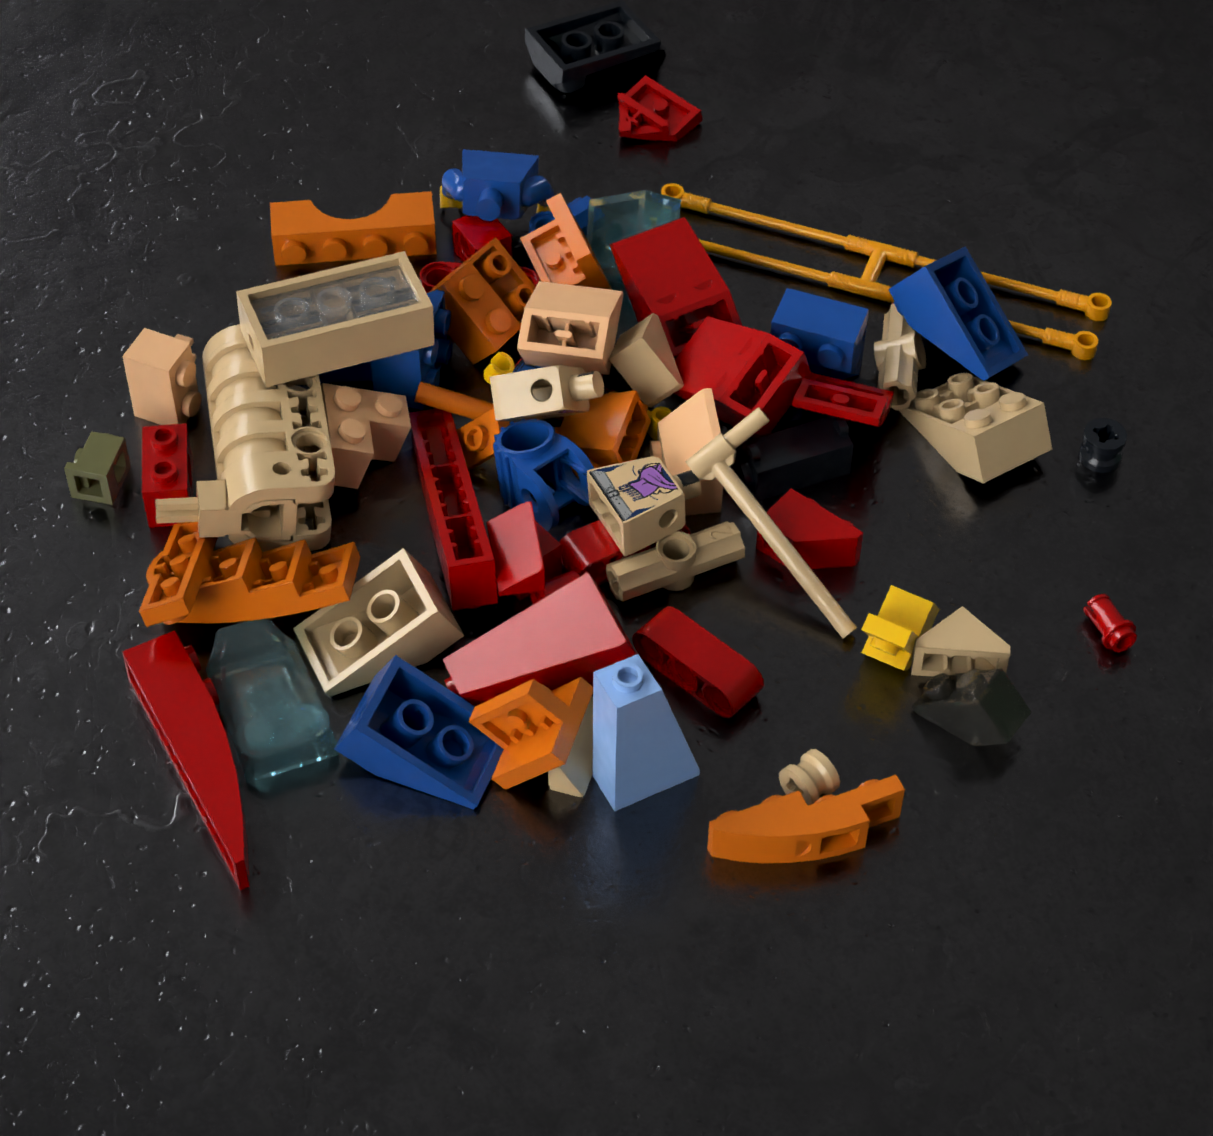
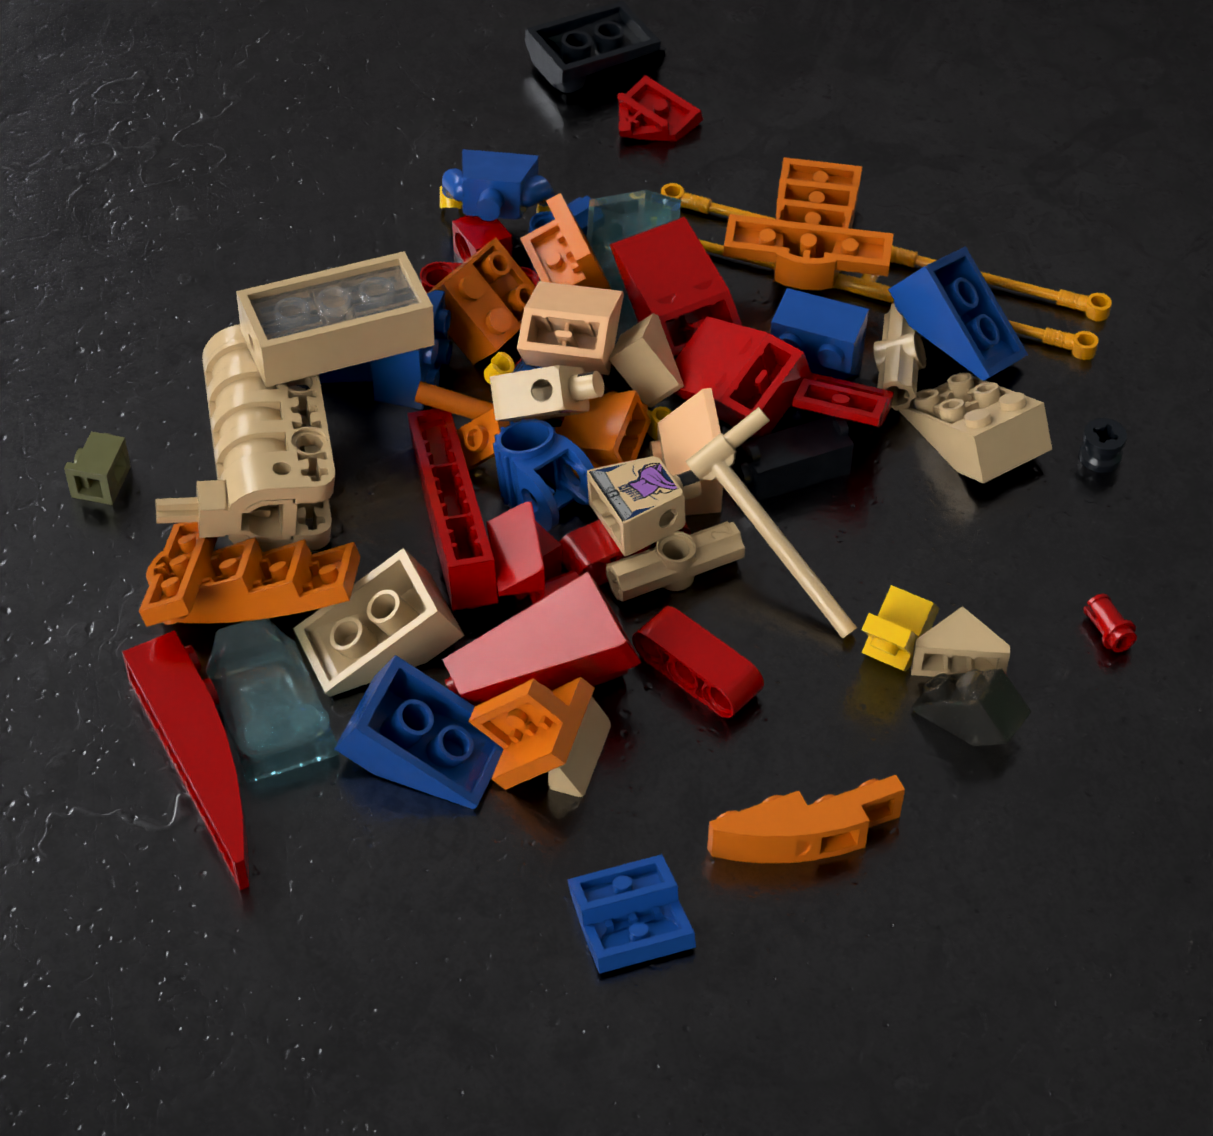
light nougat brick [122,328,201,425] -> none
red brick [142,423,193,528] -> none
orange arch [270,191,437,266] -> none
light nougat brick [307,383,411,489] -> none
light blue slope [592,654,700,811] -> none
red slope [756,488,863,569] -> none
tan wheel [779,749,840,805] -> none
none -> blue slope [567,854,696,974]
none -> orange slope [723,157,894,290]

